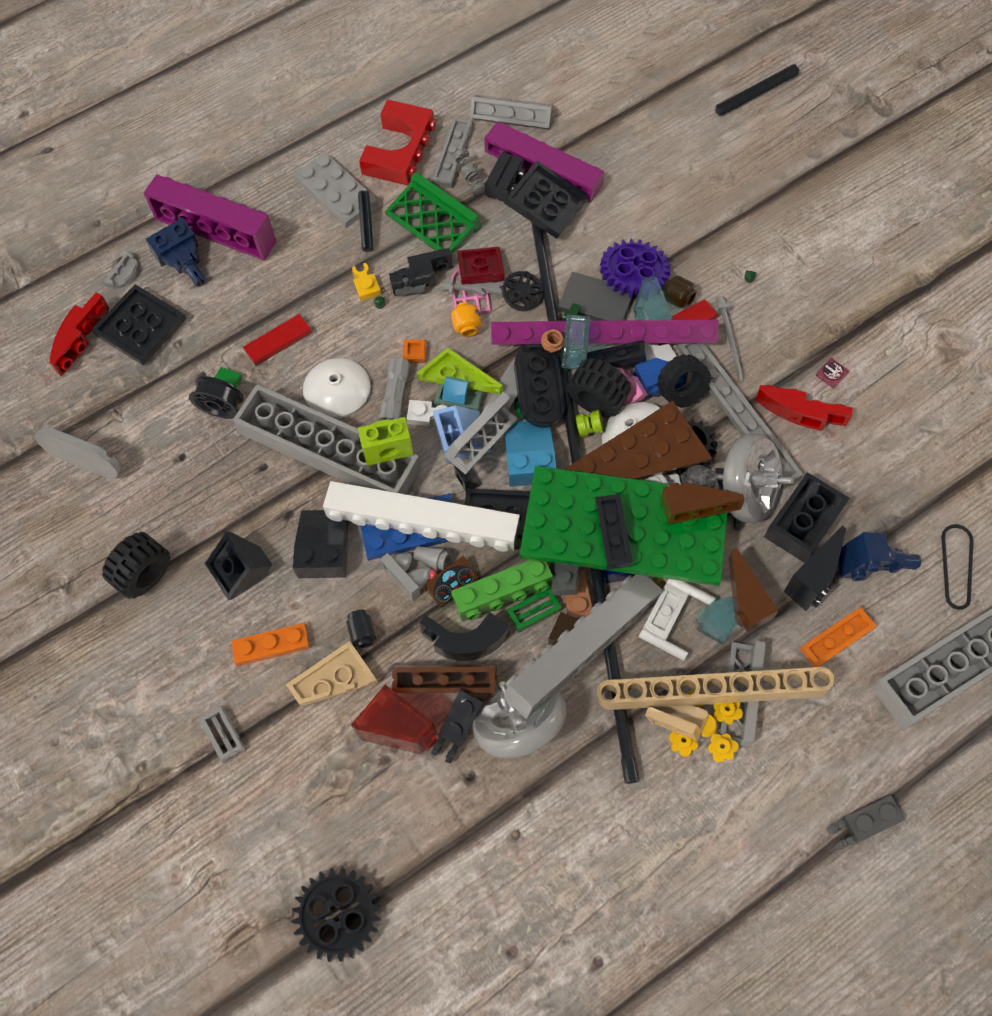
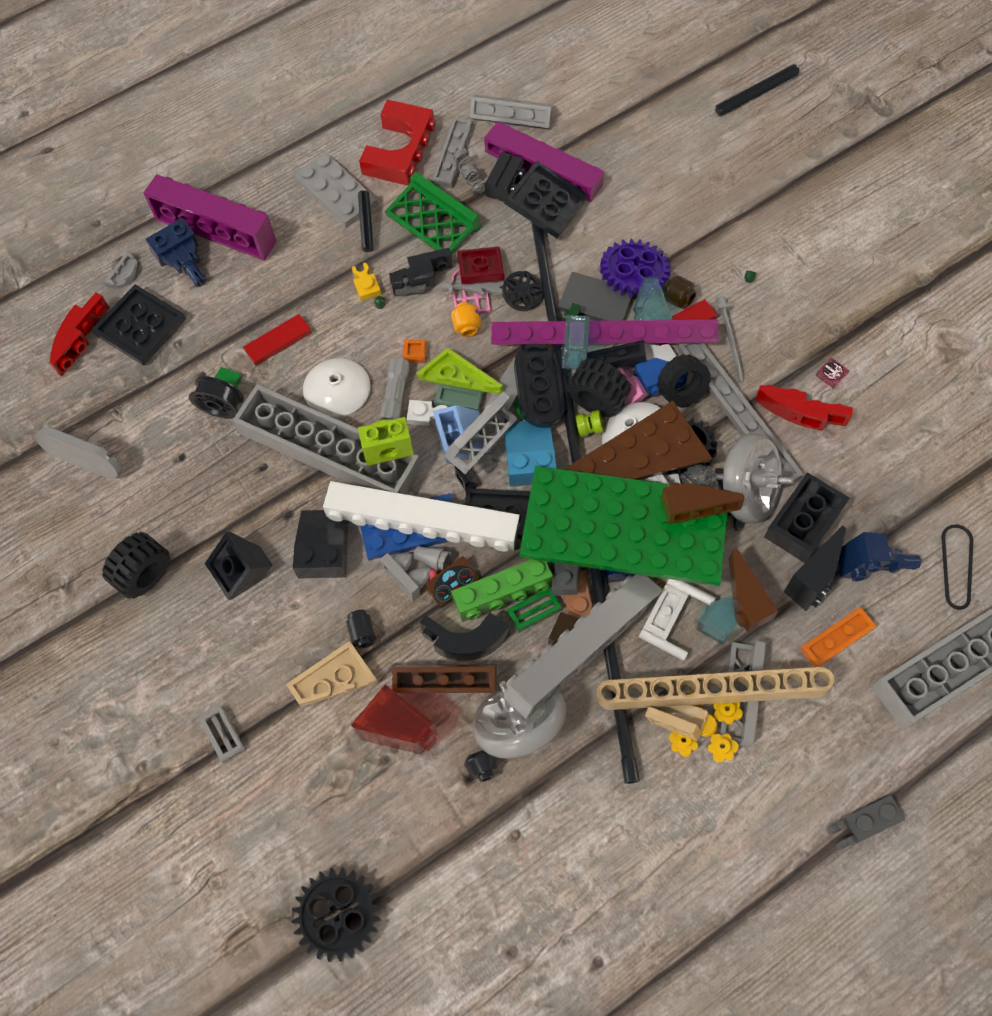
orange plate [231,623,310,666] -> none
black hinge [431,688,484,764] -> none
dark azure tile [442,376,469,405] -> none
nougat plate [541,329,564,353] -> none
black plate [595,494,633,570] -> none
none -> black cone [464,750,498,782]

